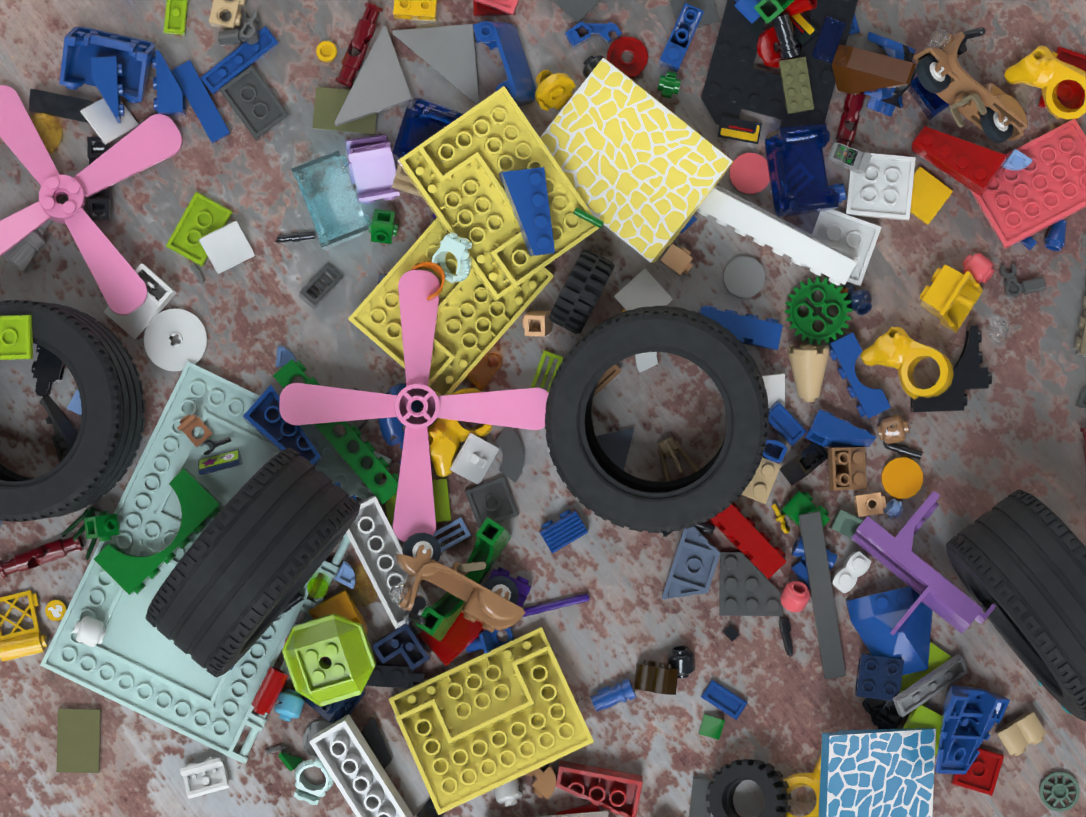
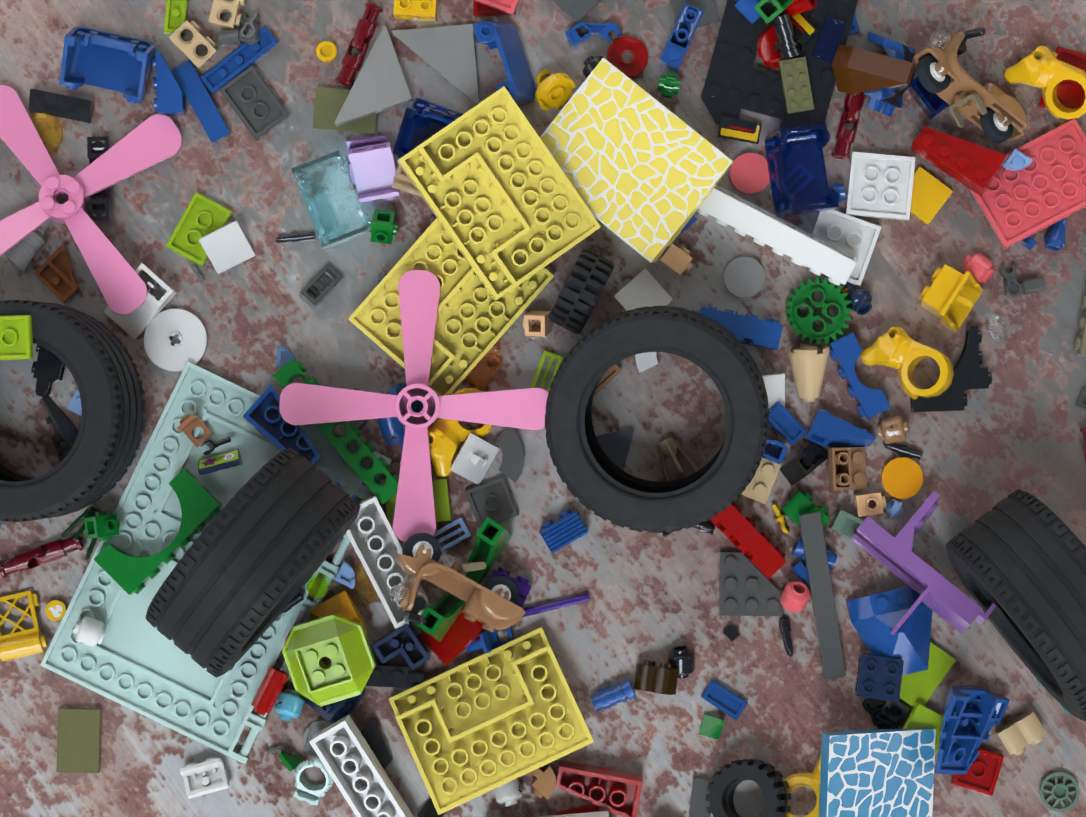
white piece [80,99,139,145] -> none
blue slope [91,56,125,123] -> none
orange helmet [411,262,445,301] -> none
light aqua piece [432,232,472,283] -> none
blue wedge [499,167,555,256] -> none
green piece [573,208,604,228] -> none
sand blue wing [662,527,721,600] -> none
light grey leg [827,142,872,174] -> none
white brick [831,551,871,593] -> none
light grey tile [892,654,968,717] -> none
none -> dark orange wing [33,245,79,304]
none -> tan brick [169,20,216,68]

